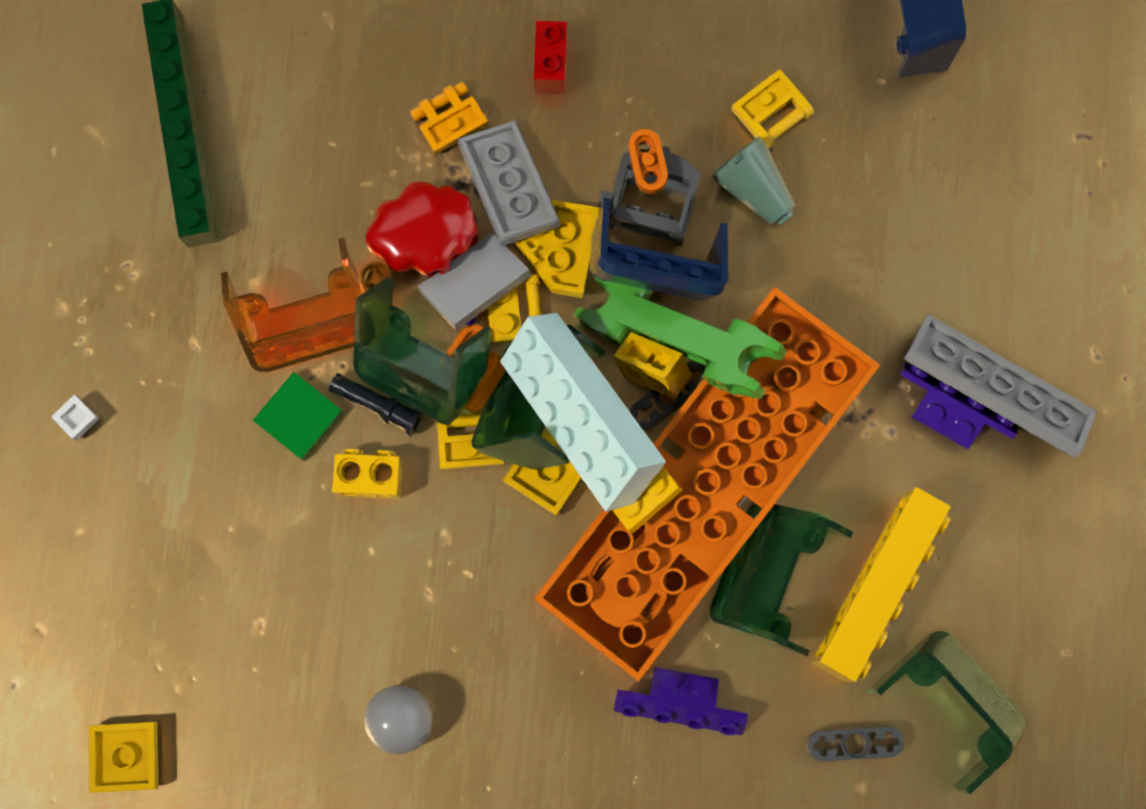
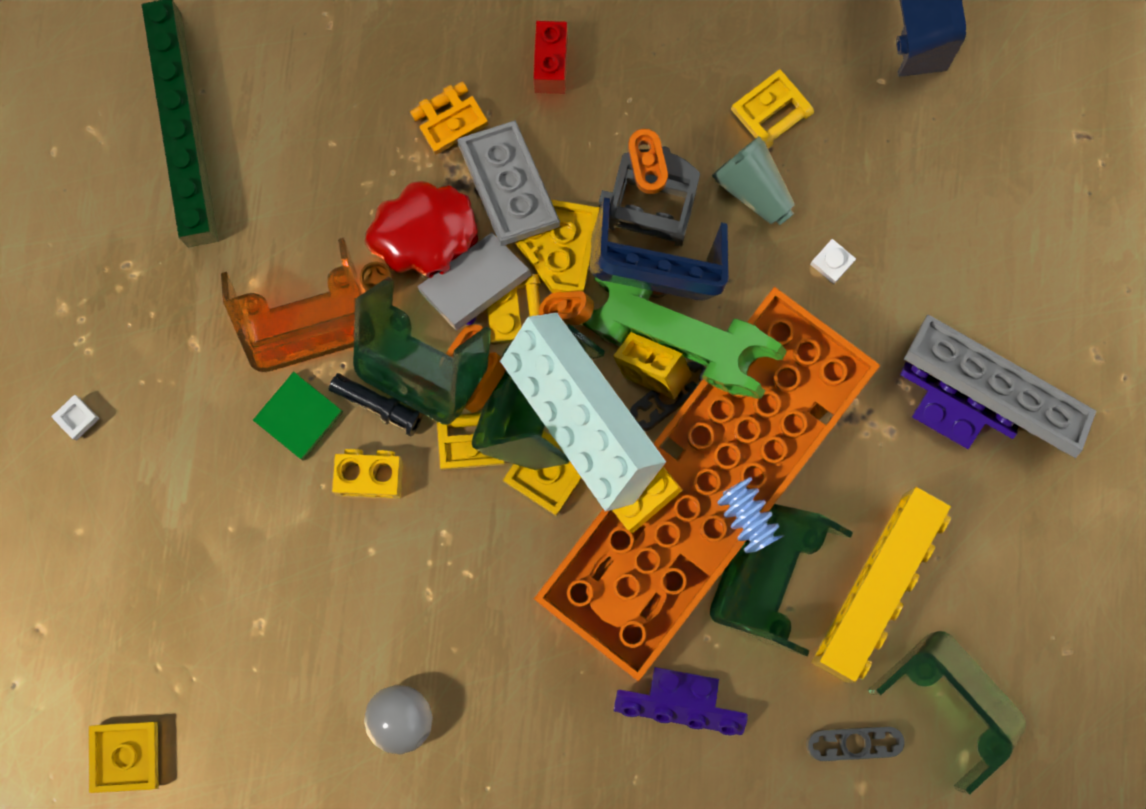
none -> orange plate [539,291,594,326]
none -> light blue piece [717,477,785,553]
none -> white plate [810,239,856,284]

